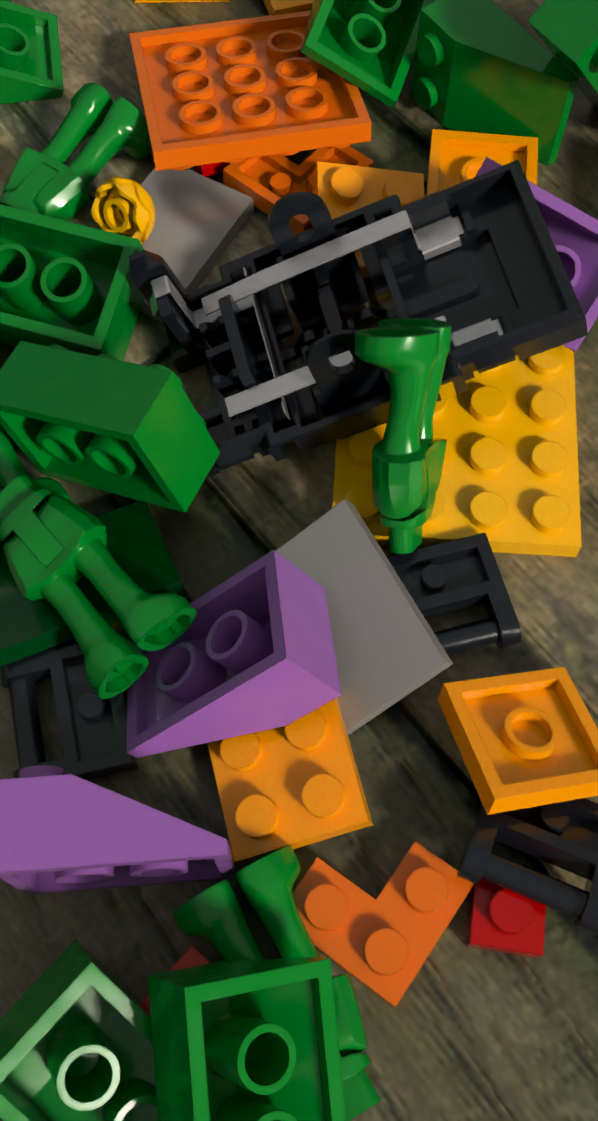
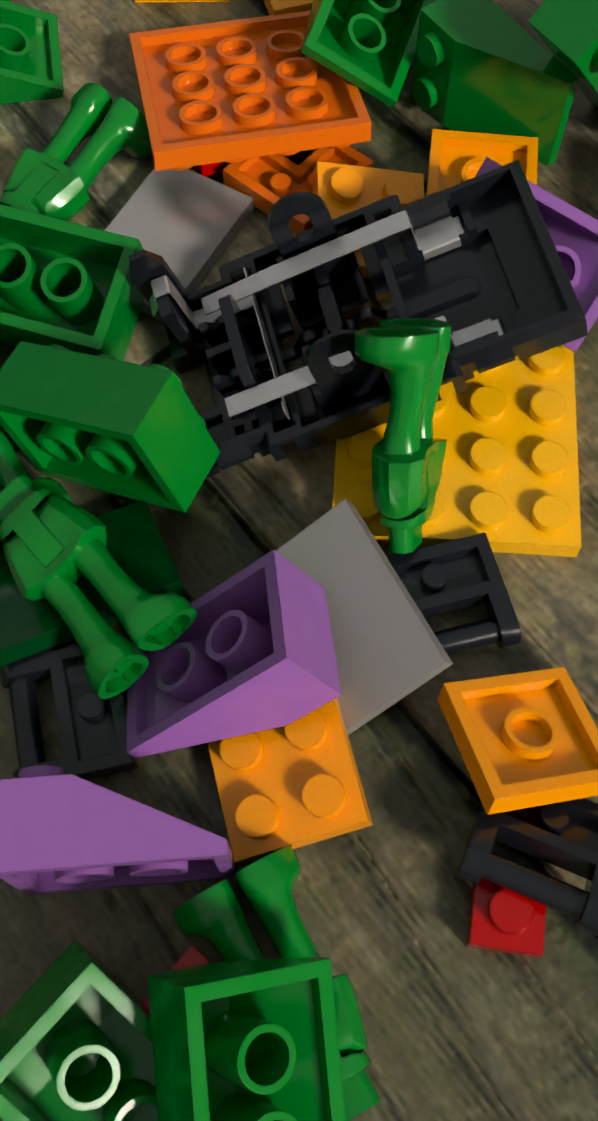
yellow plate [91,176,156,244] -> none
orange plate [293,841,475,1009] -> none

